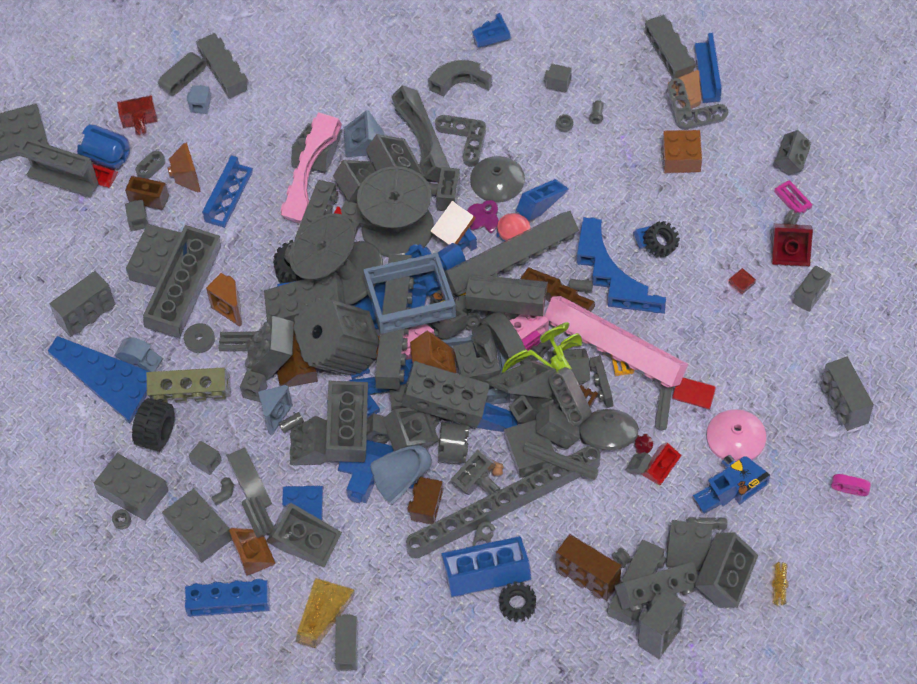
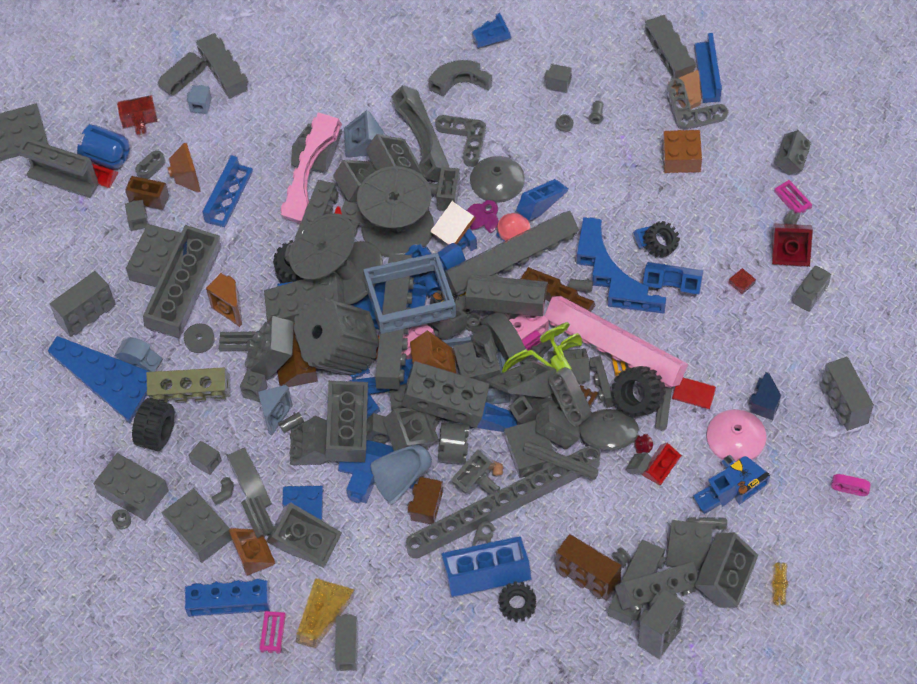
none -> dark pink tile [259,611,286,654]
none -> black tyre [611,366,666,417]
none -> blue arch [643,262,704,294]
none -> dark blue slope [749,372,781,420]

